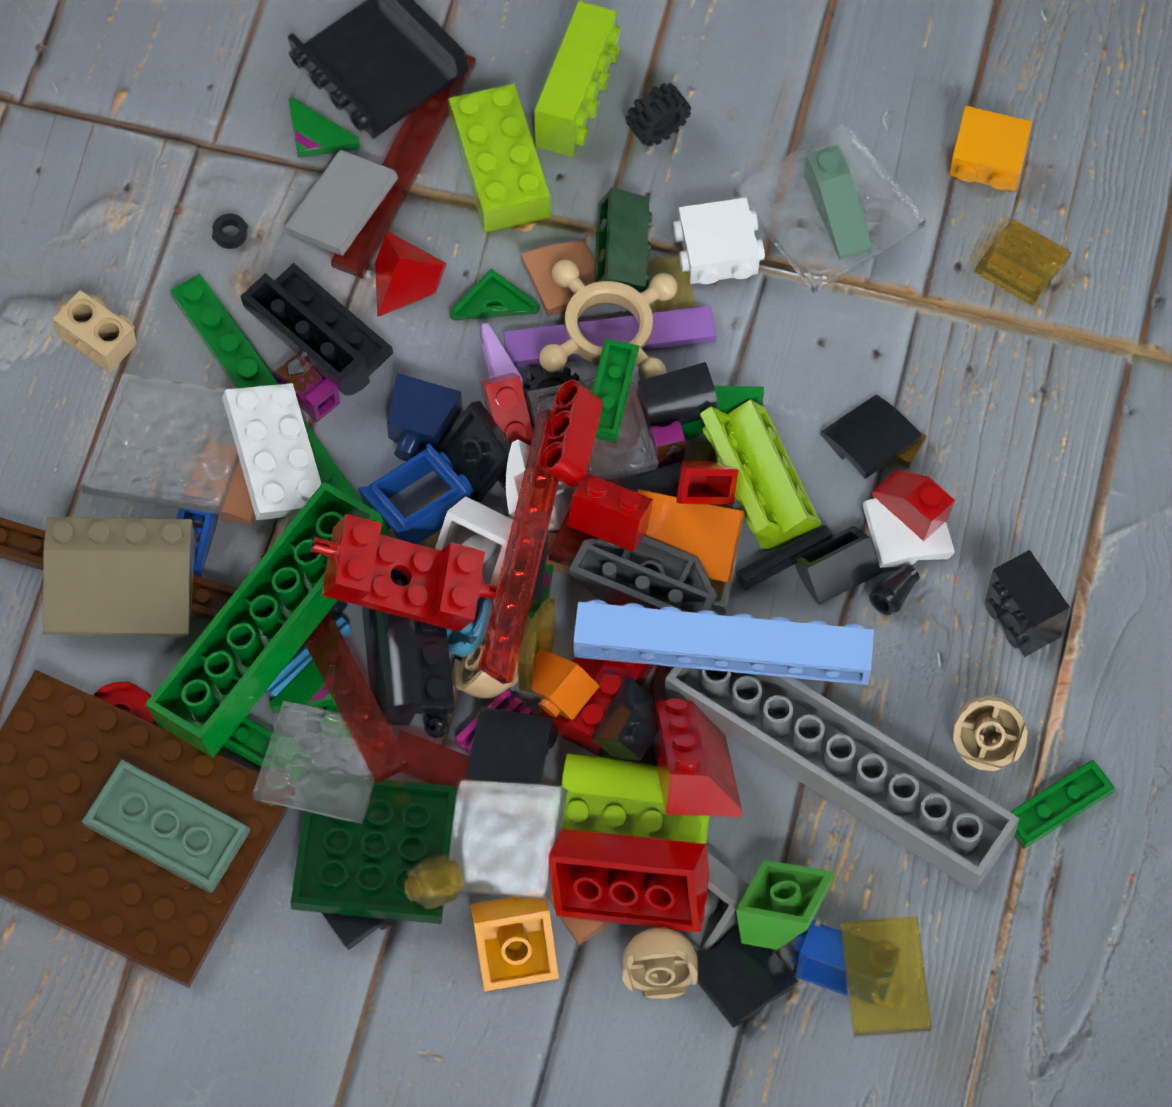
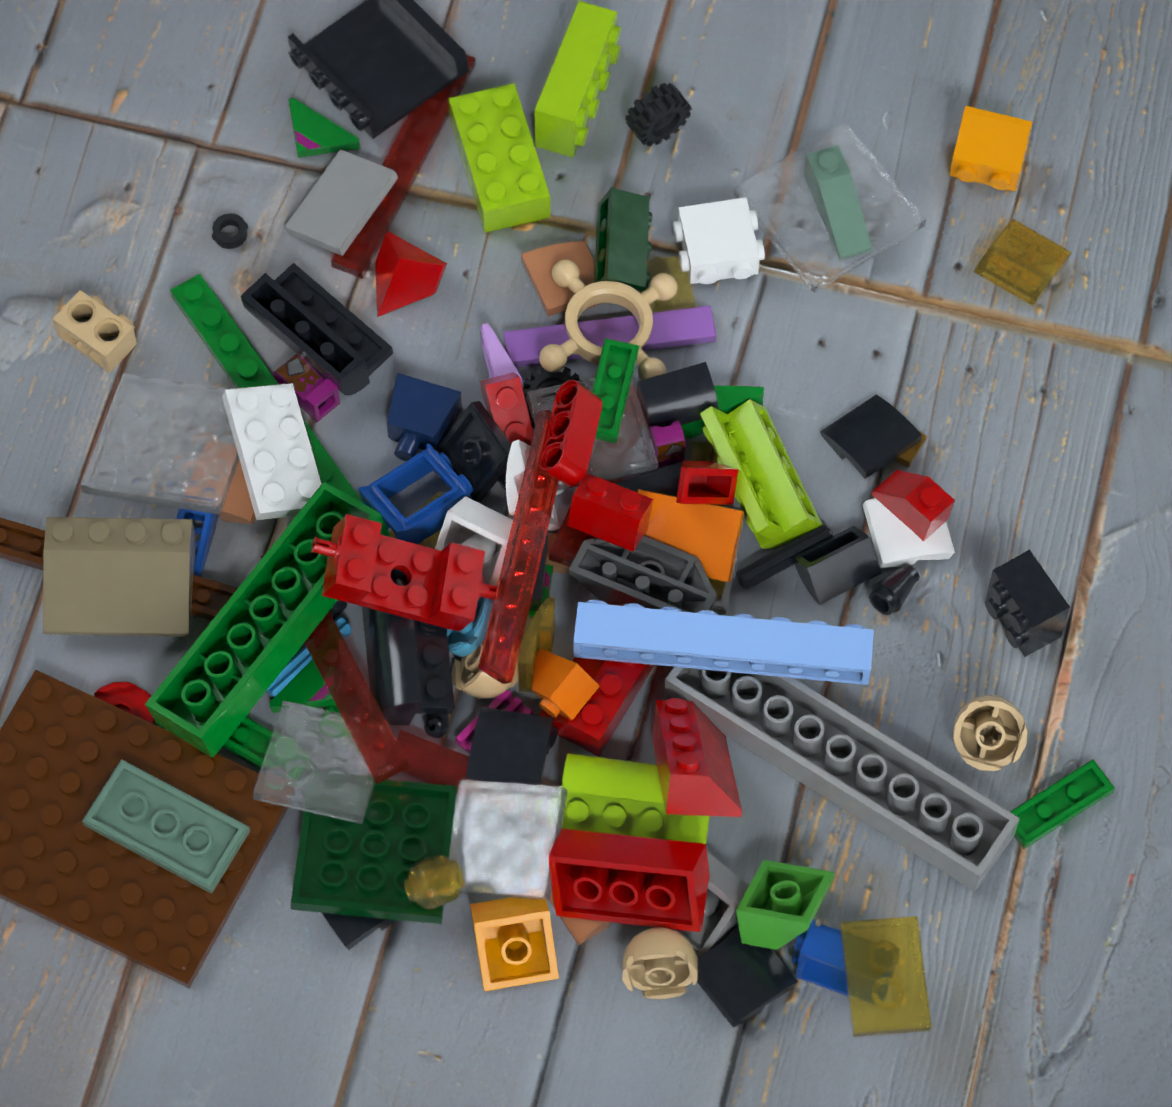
green tile [449,269,540,320] -> none
black slope [591,677,659,760] -> none

